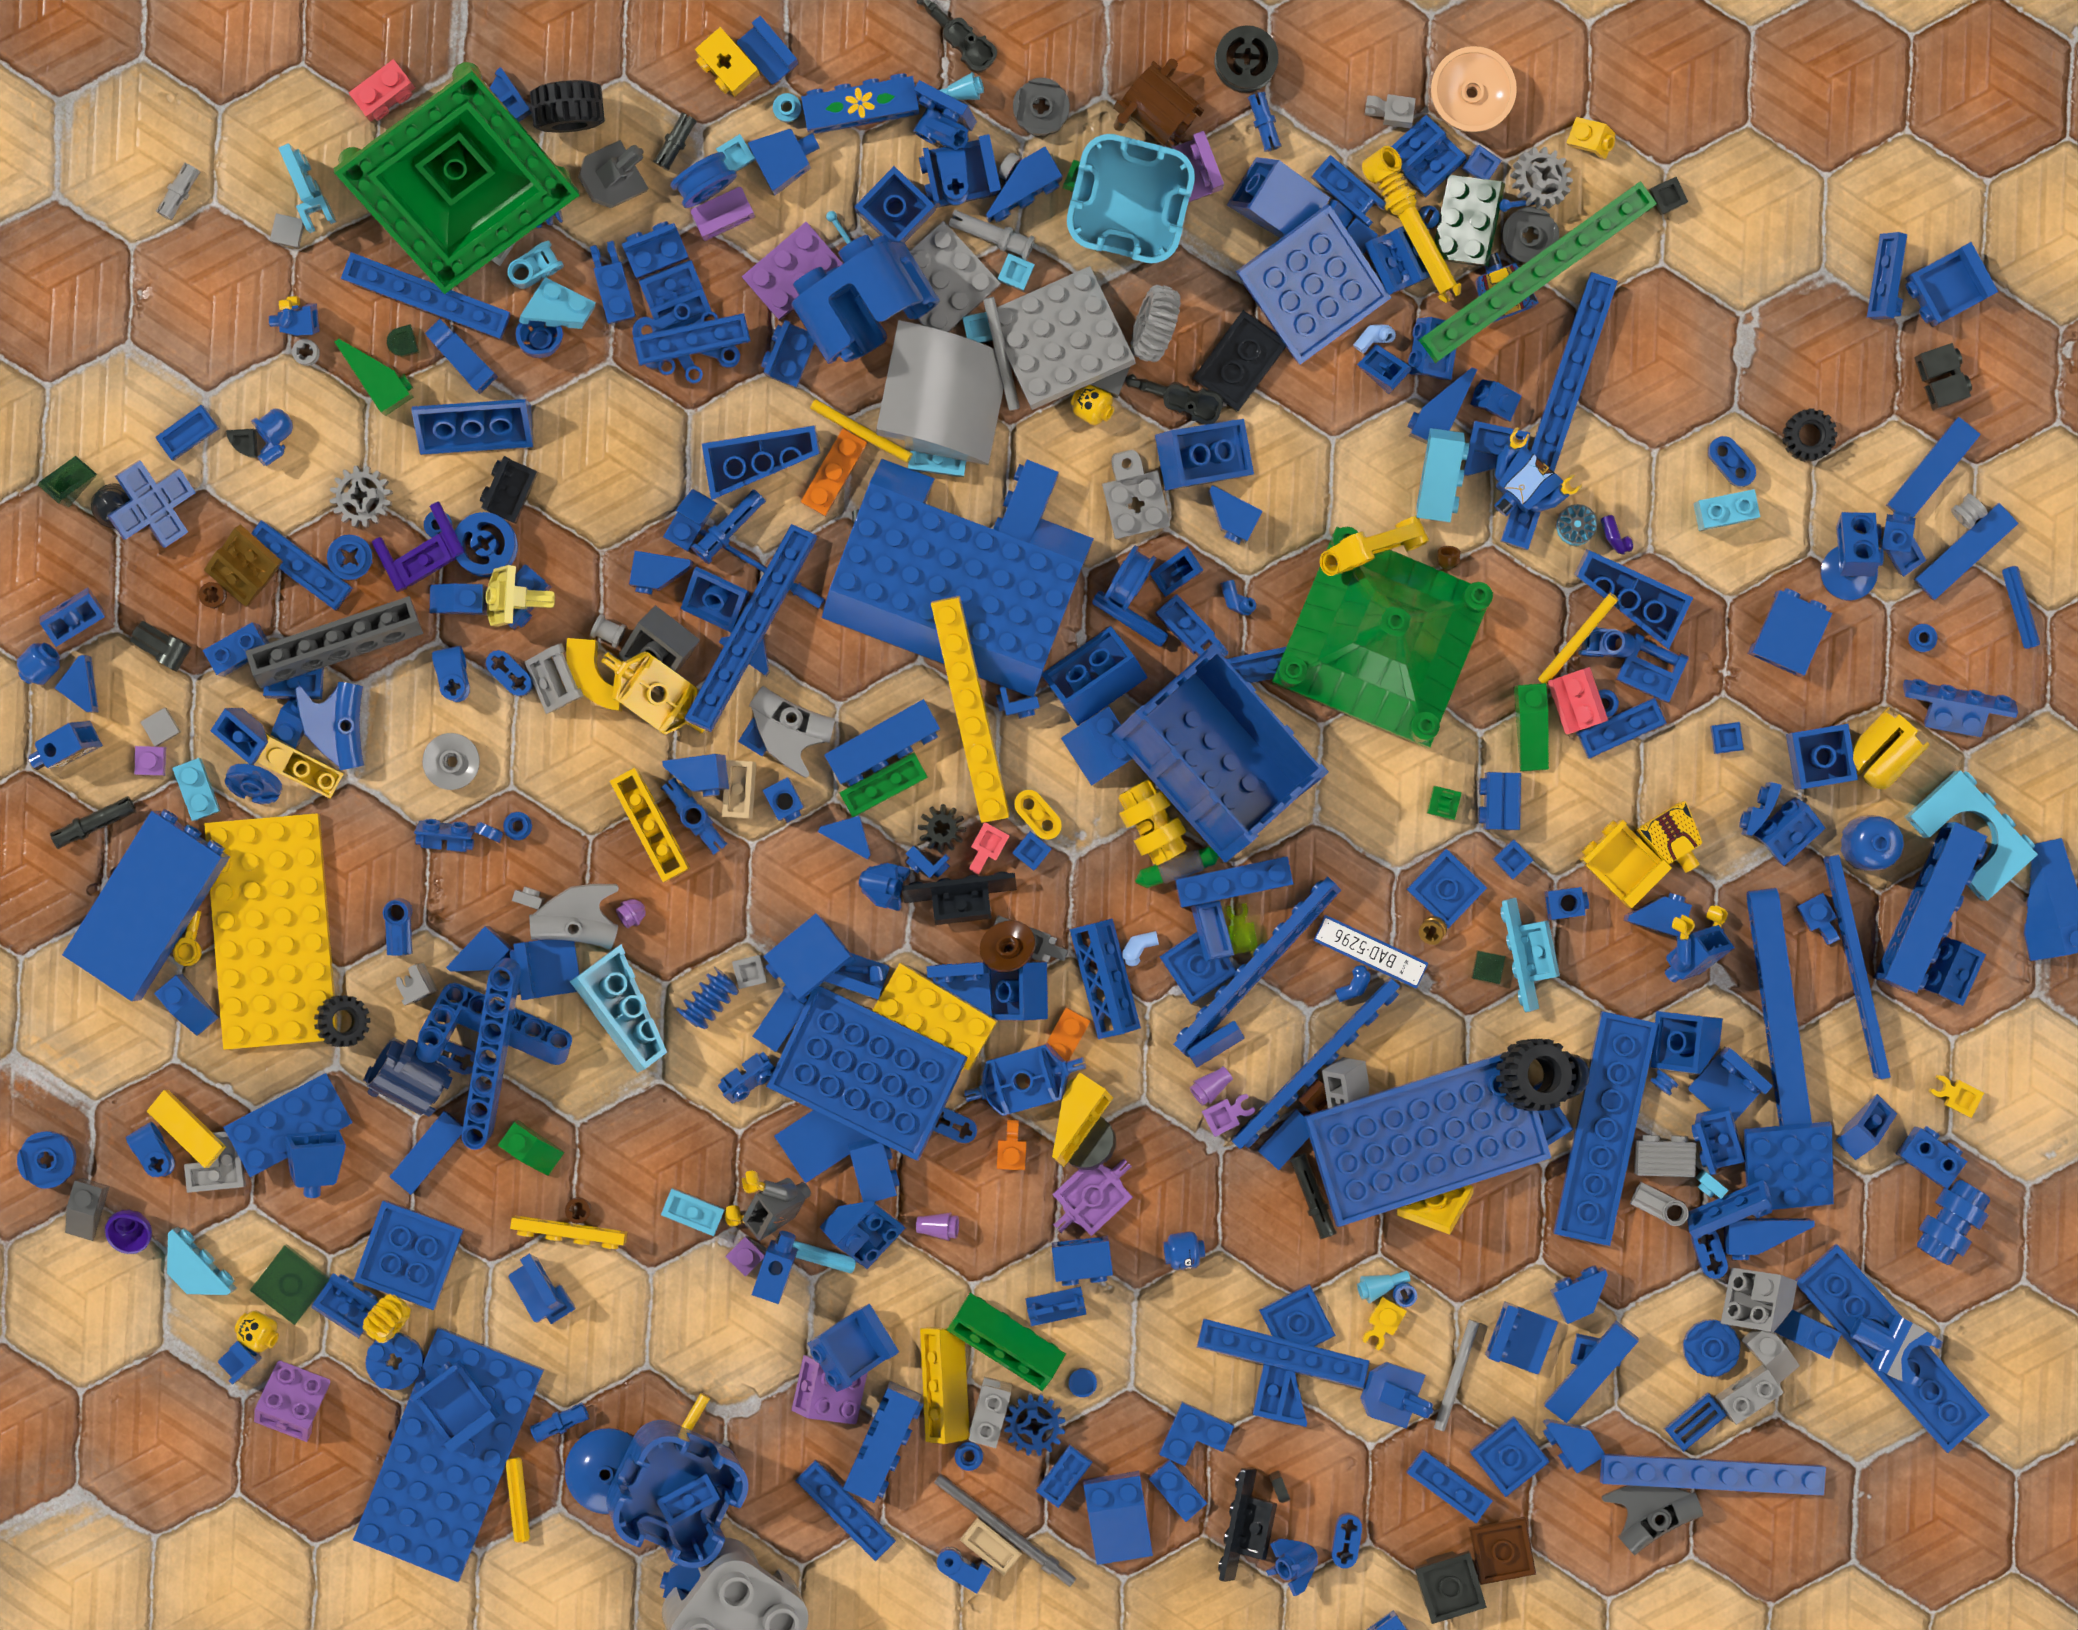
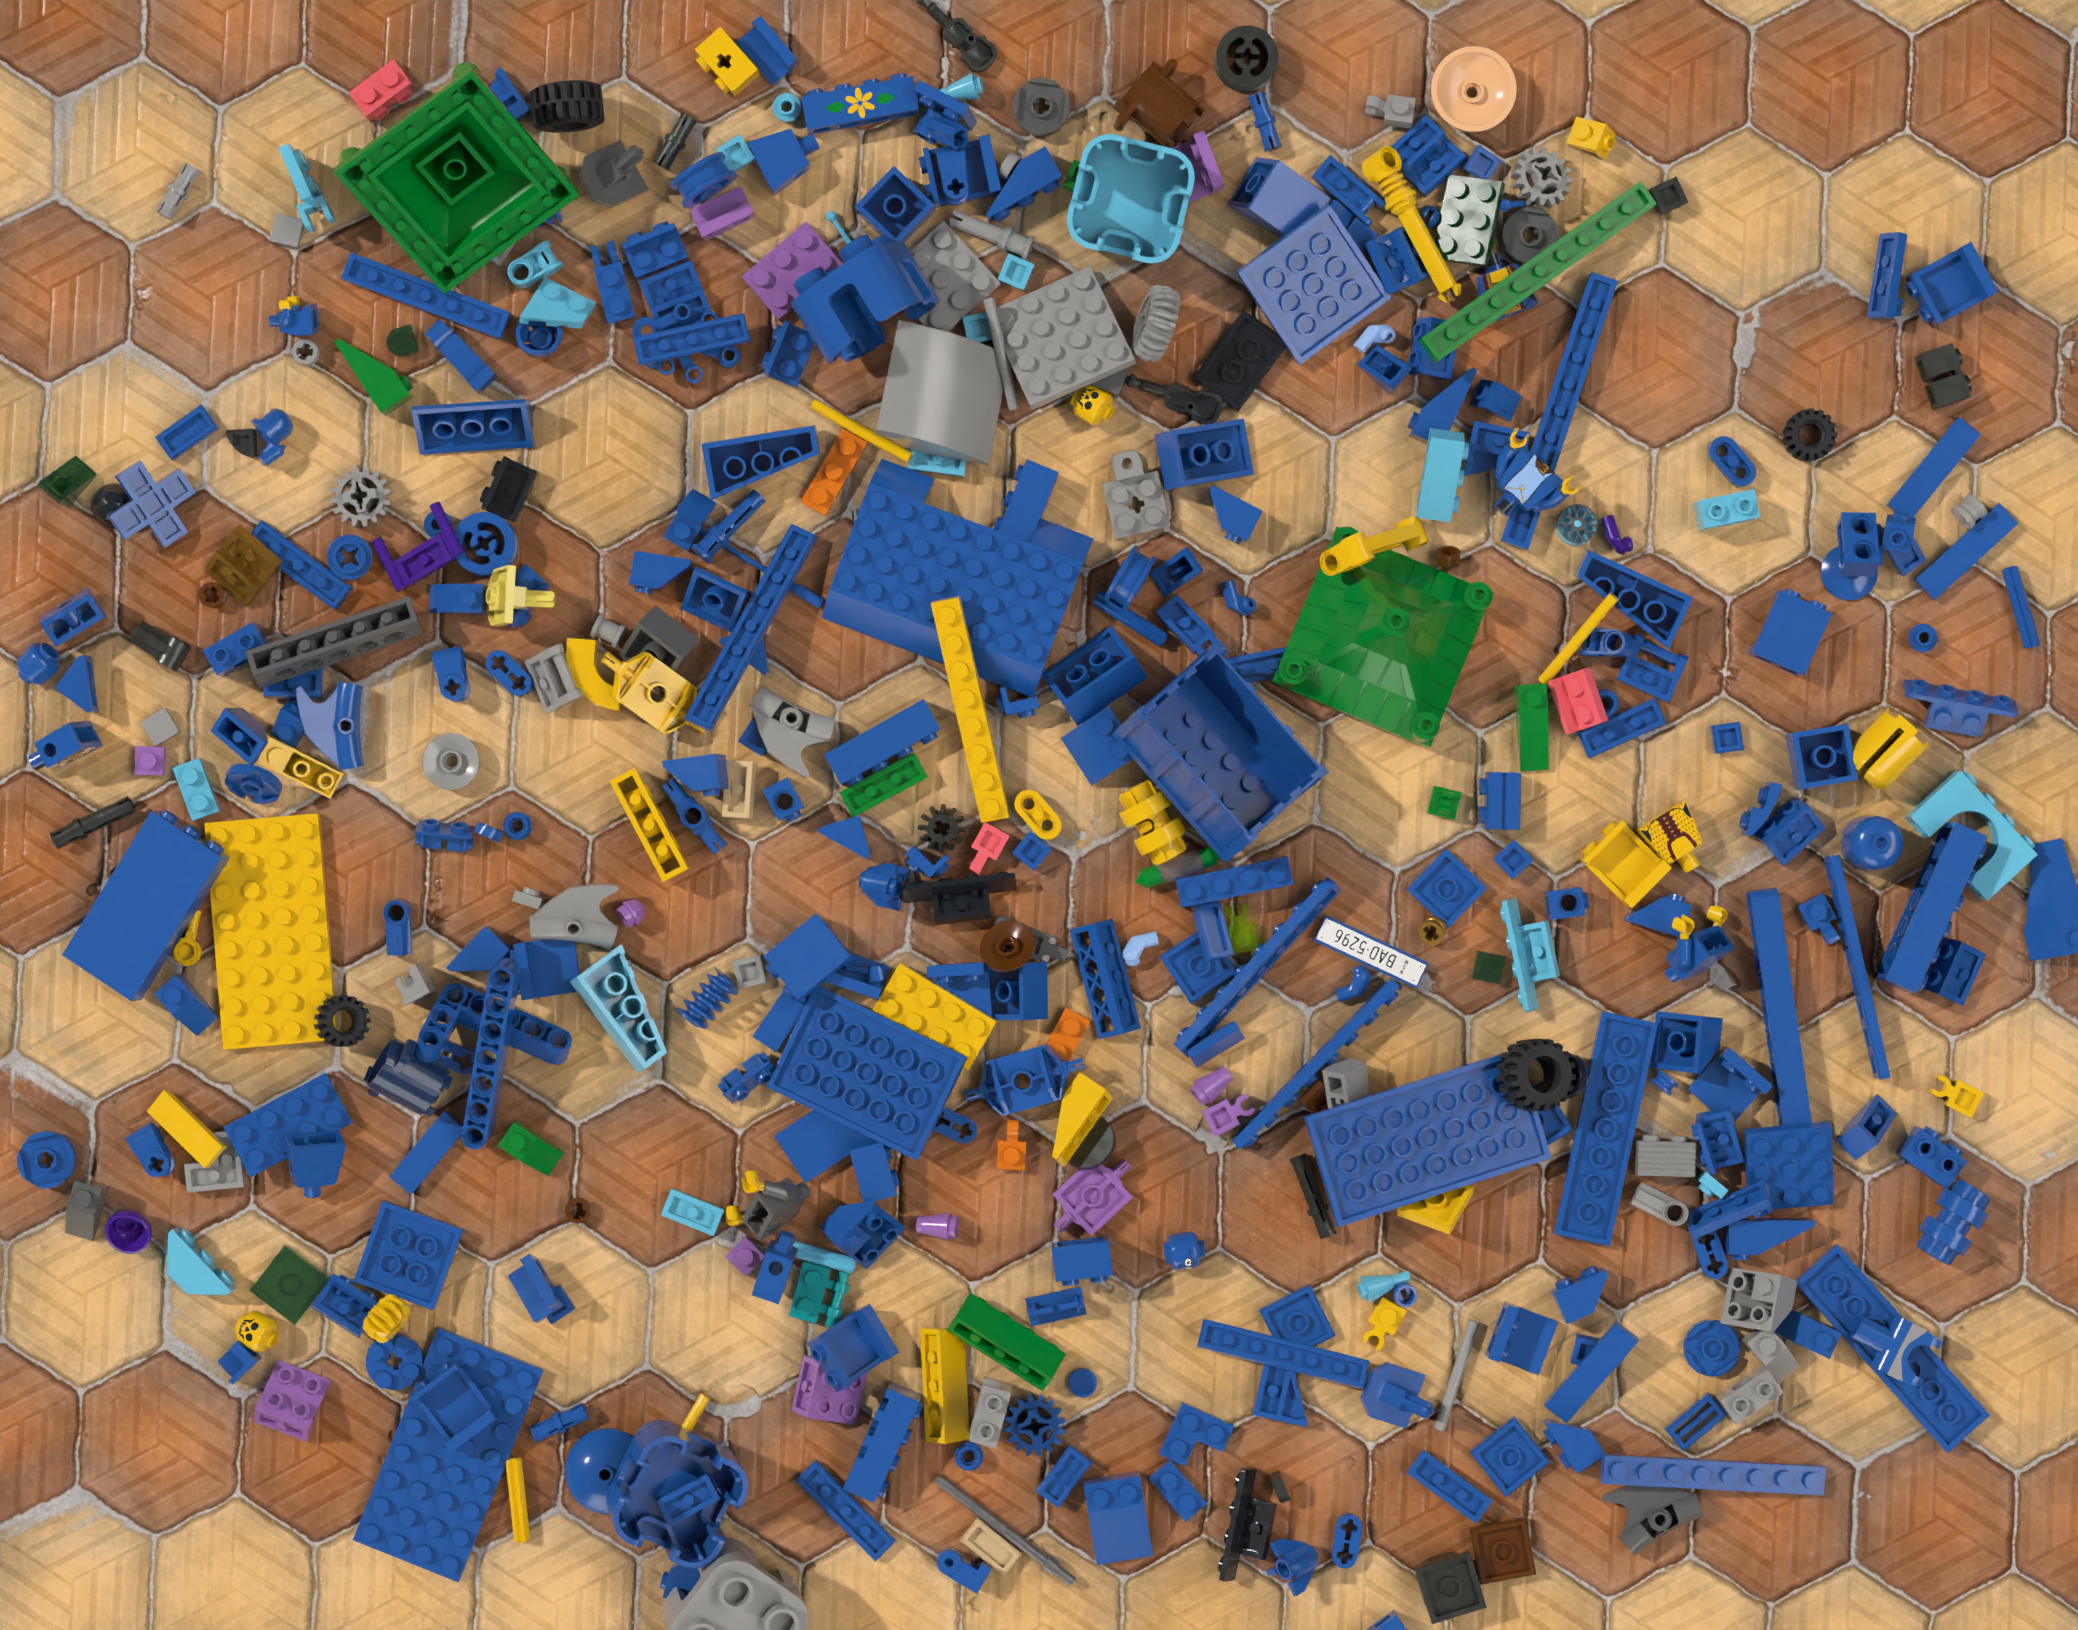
yellow plate [510,1215,628,1249] -> none
blue tile [1257,1109,1309,1170] -> none
none -> teal plate [789,1260,850,1328]

